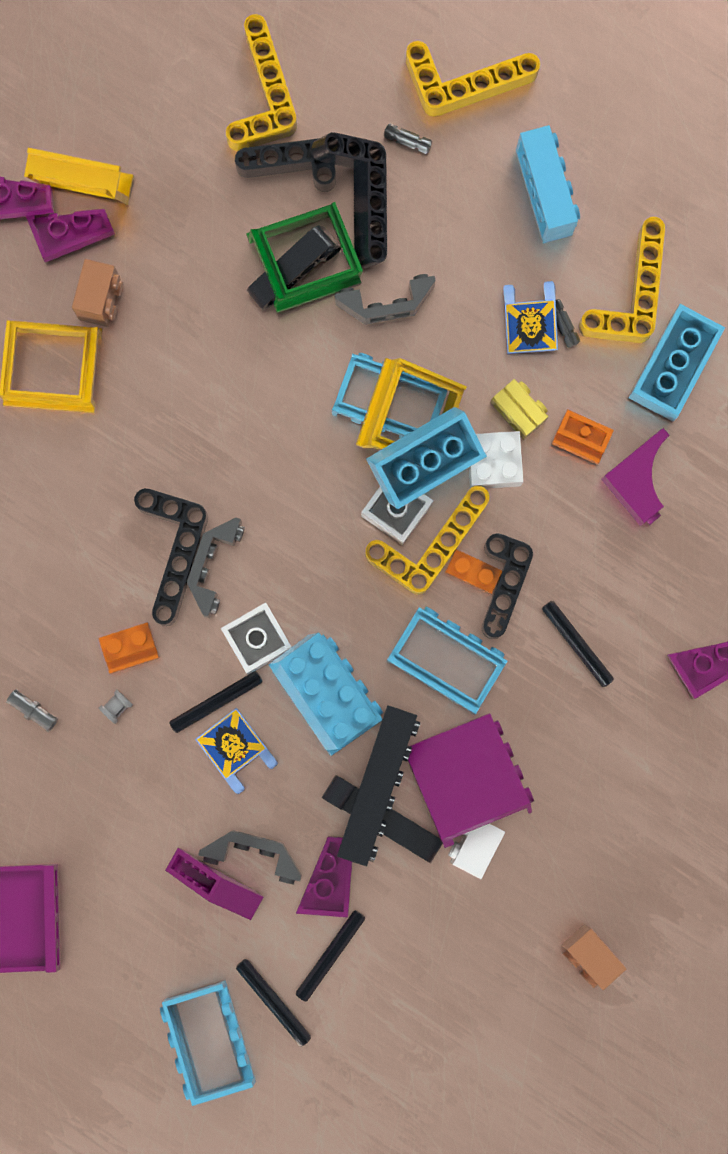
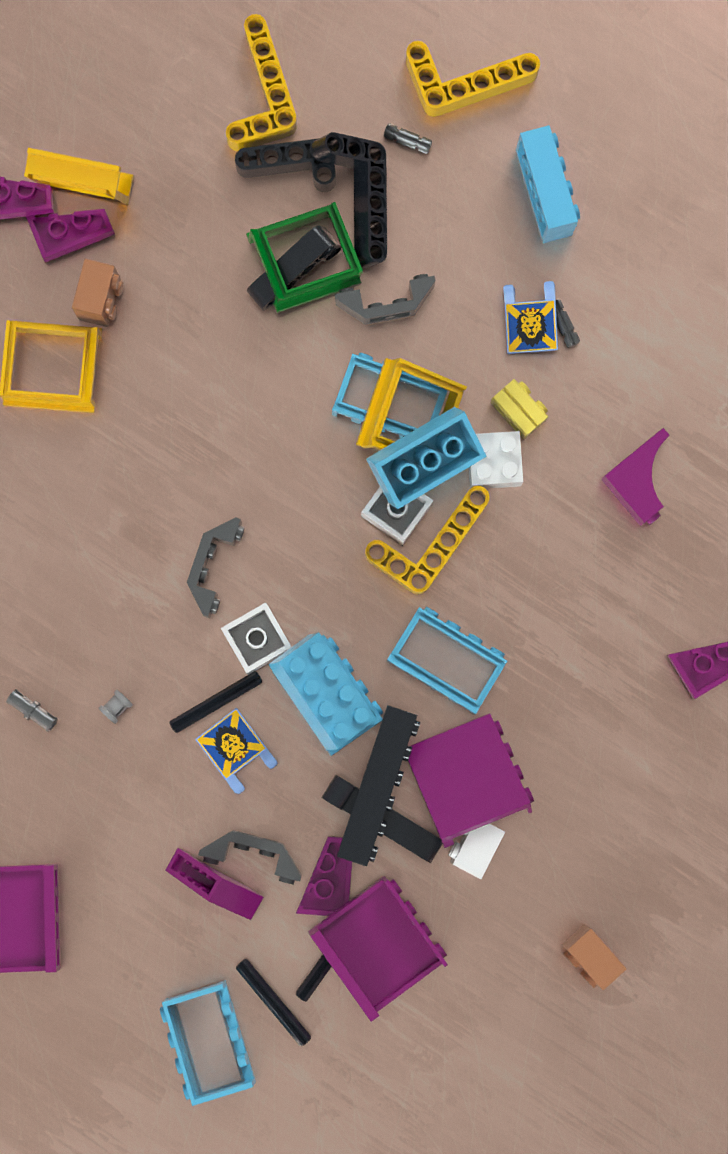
orange plate [98,622,159,674] -> none
black beam [134,488,208,626] -> none
orange plate [445,549,502,595] -> none
black beam [482,533,533,639] -> none
black axle [542,601,614,687] -> none
orange plate [552,409,614,465] -> none
yellow beam [579,217,665,343] -> none
medium azure brick [628,304,725,422] -> none
none -> magenta panel [308,876,448,1022]

